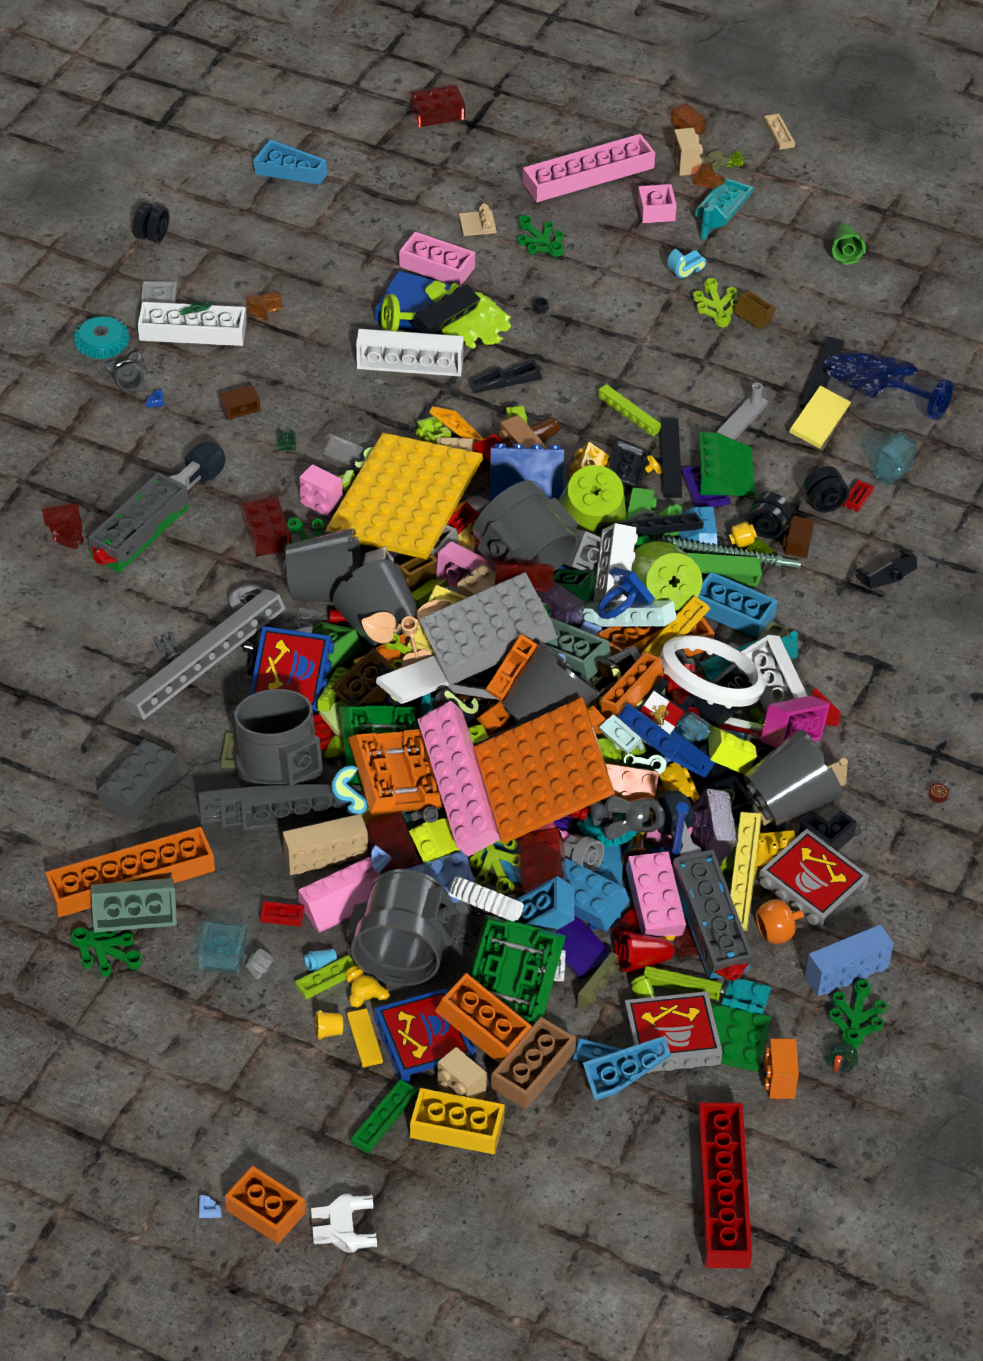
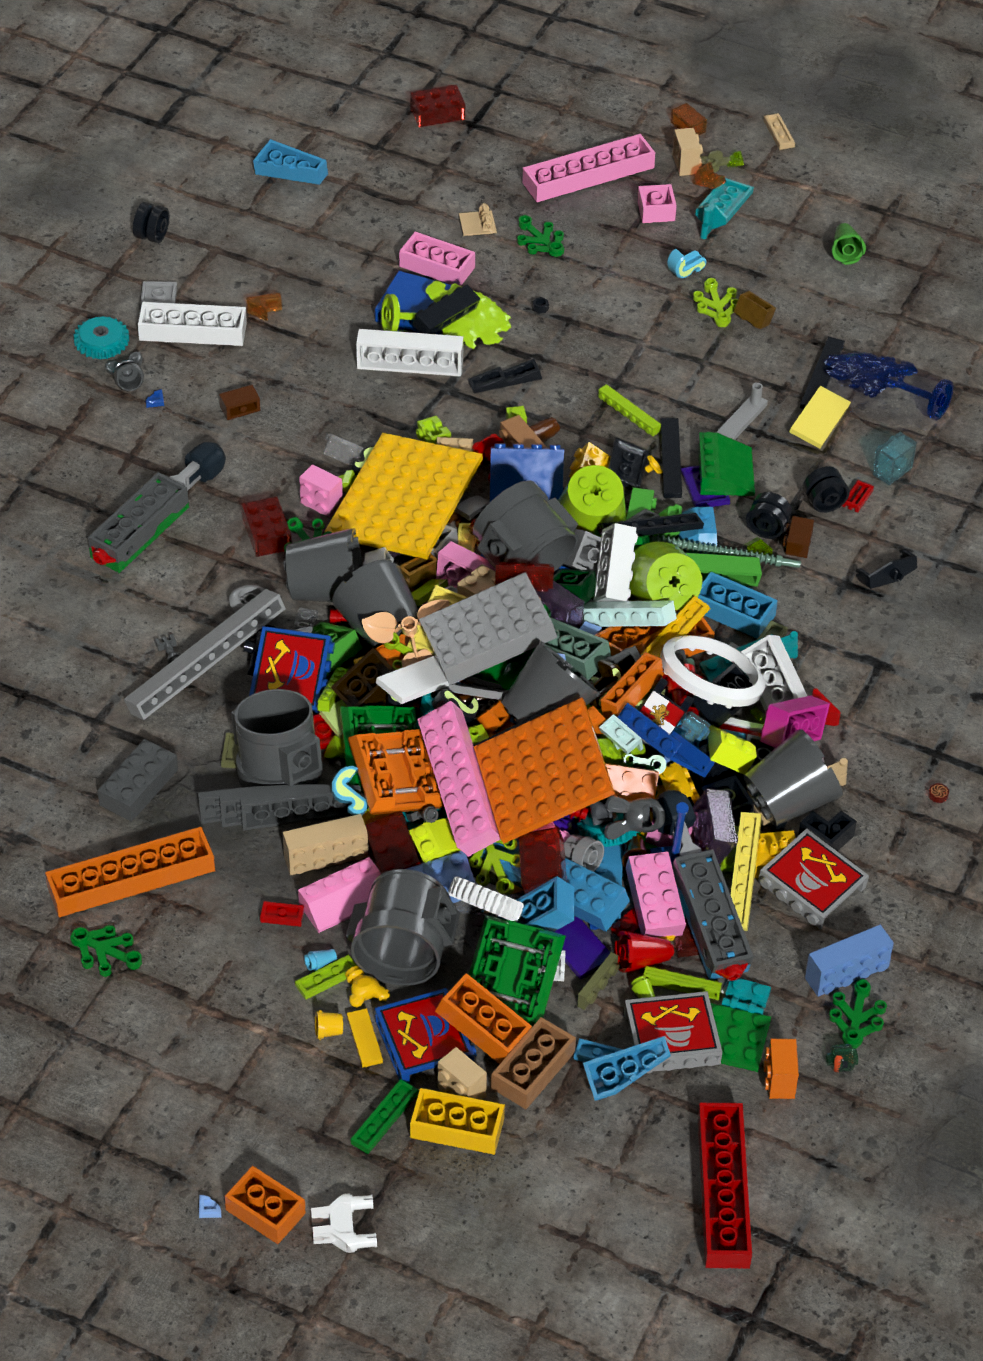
clear red piece [42,503,84,549] -> none
sand green brick [91,878,177,932] -> none
clear green piece [180,301,212,315] -> none
clear light blue brick [197,921,247,974] -> none
light grey piece [245,948,274,980] -> none
clear green tile [278,430,296,451] -> none
light blue tile [371,845,392,874] -> none
light orange wing [429,406,484,445] -> none
red slope [447,501,479,535] -> none
orange arch [485,634,538,701] -> none
blue tile [597,567,655,619] -> none
yellow head [729,521,757,548] -> none
orange piece [756,899,804,945] -> none

